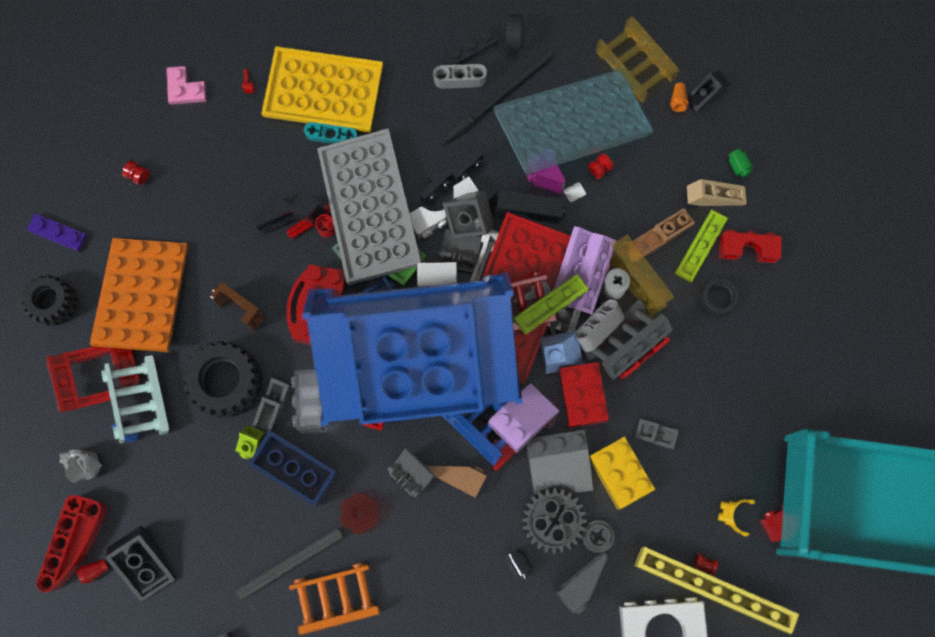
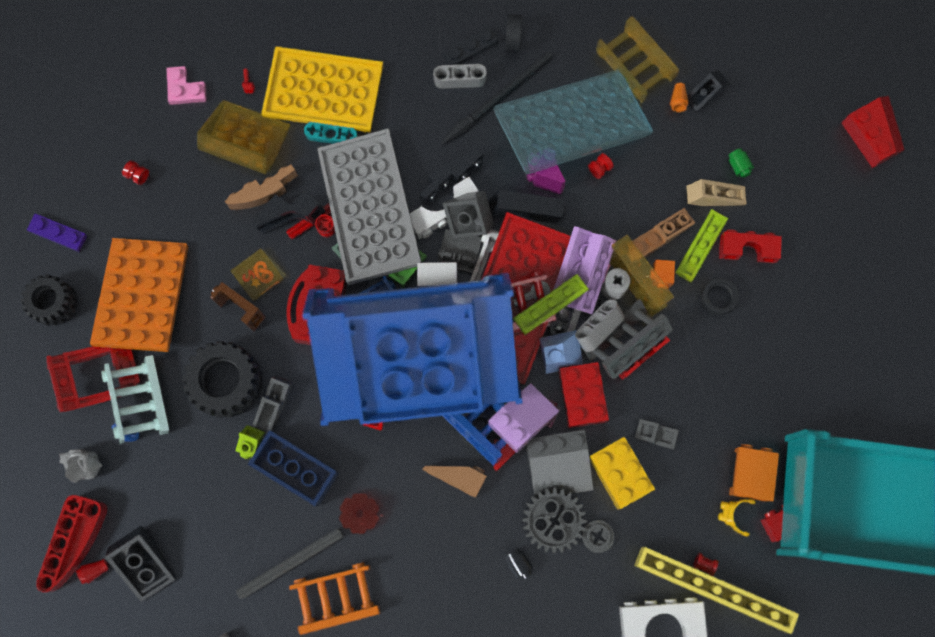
clear brick [291,369,326,434] -> none
dark grey hinge [387,448,434,498] -> none
dark grey slope [555,553,607,613] -> none
white sticker [564,182,586,202] -> none
none -> clear yellow slope [197,100,290,174]
none -> medium nougat slope [225,164,298,210]
none -> clear yellow tile [231,249,284,301]
none -> orange brick [649,260,675,290]
none -> orange panel [729,444,779,502]
none -> red wedge [842,96,905,168]

